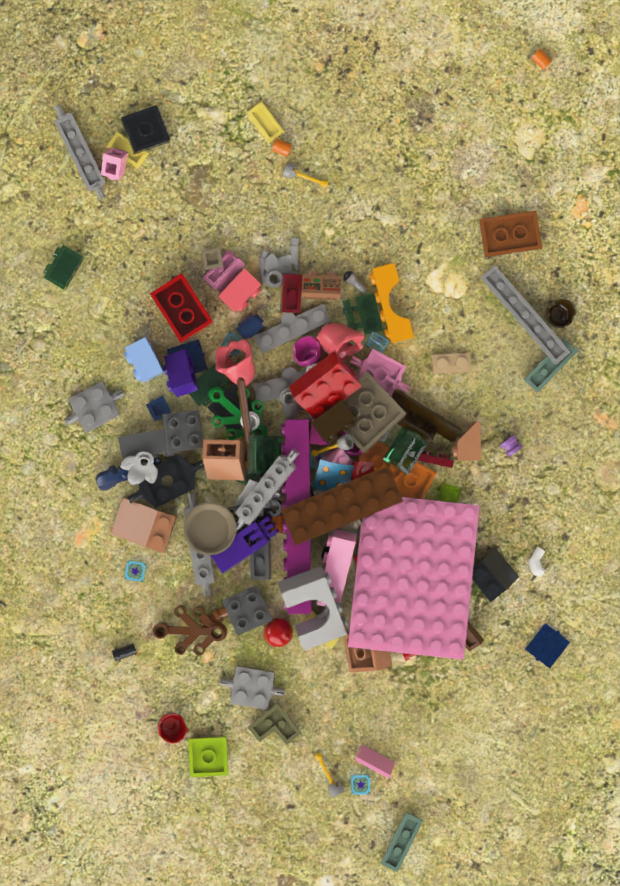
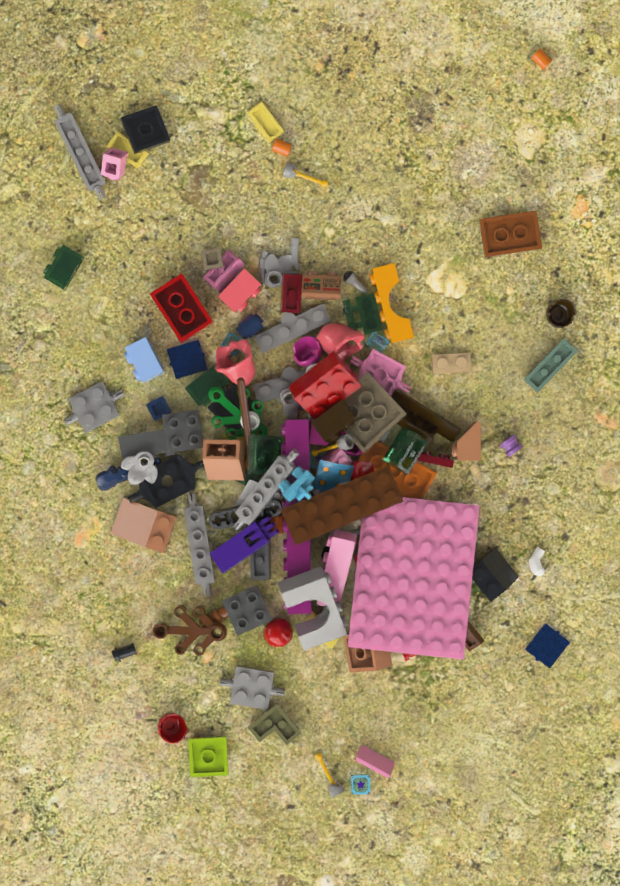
tile [124,560,147,582] -> none
dark purple brick [163,349,199,397] -> none
dark tan piece [184,502,236,555] -> none
sand green plate [380,811,423,872] -> none
clear neon green plate [437,483,460,503] -> none
light grey plate [481,265,570,365] -> none
none -> medium azure hips [279,466,315,502]

